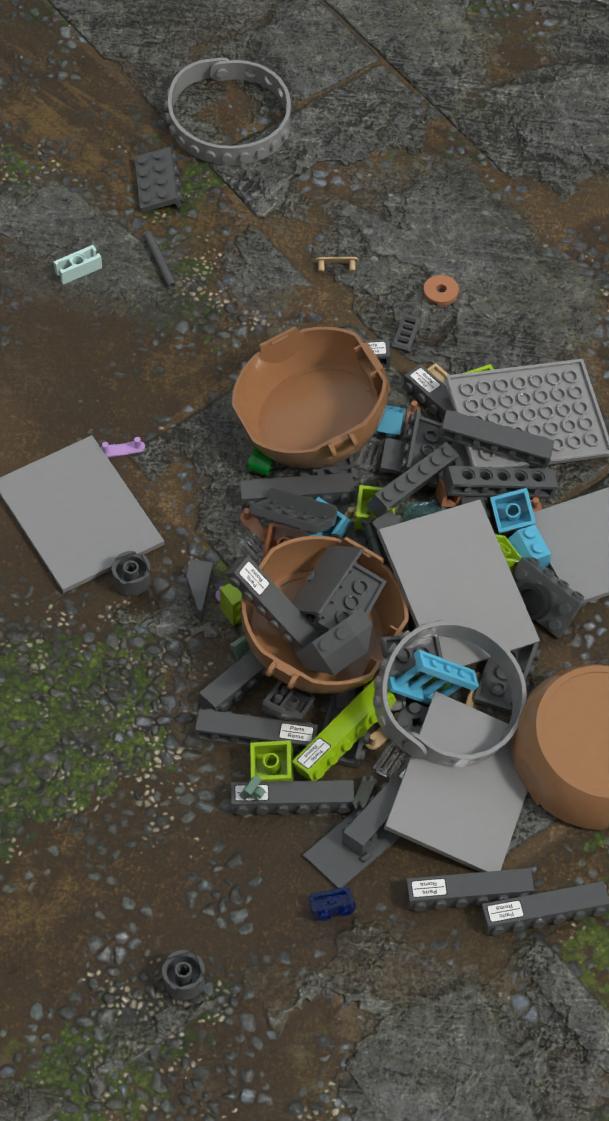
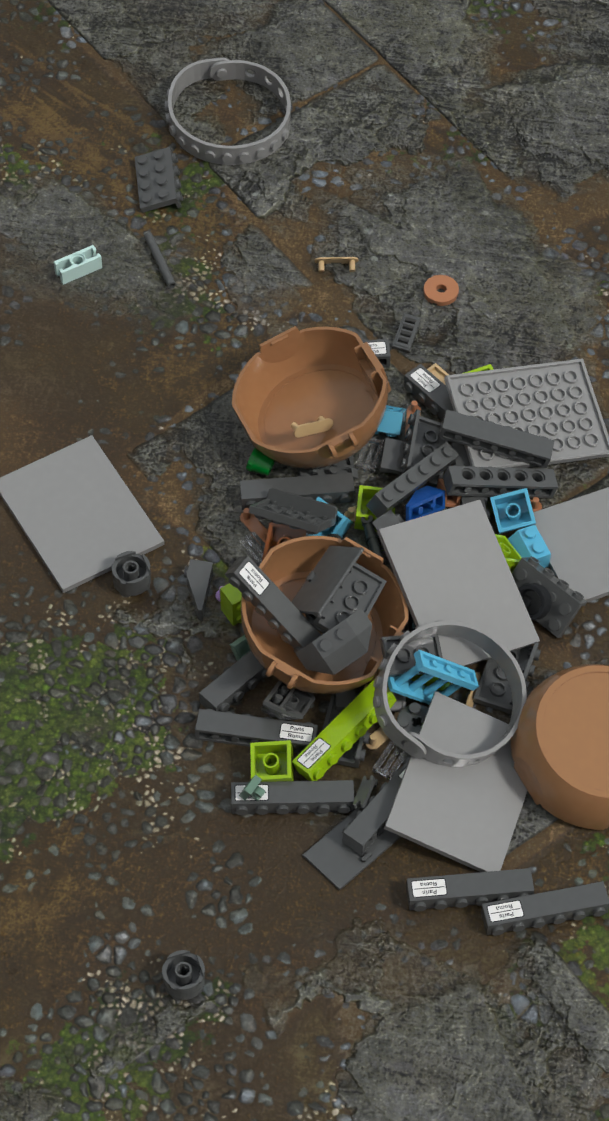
lavender piece [101,437,145,458] -> none
clear blue bracket [308,886,356,921] -> none
none -> tan piece [291,416,333,438]
none -> blue slope [406,485,445,521]

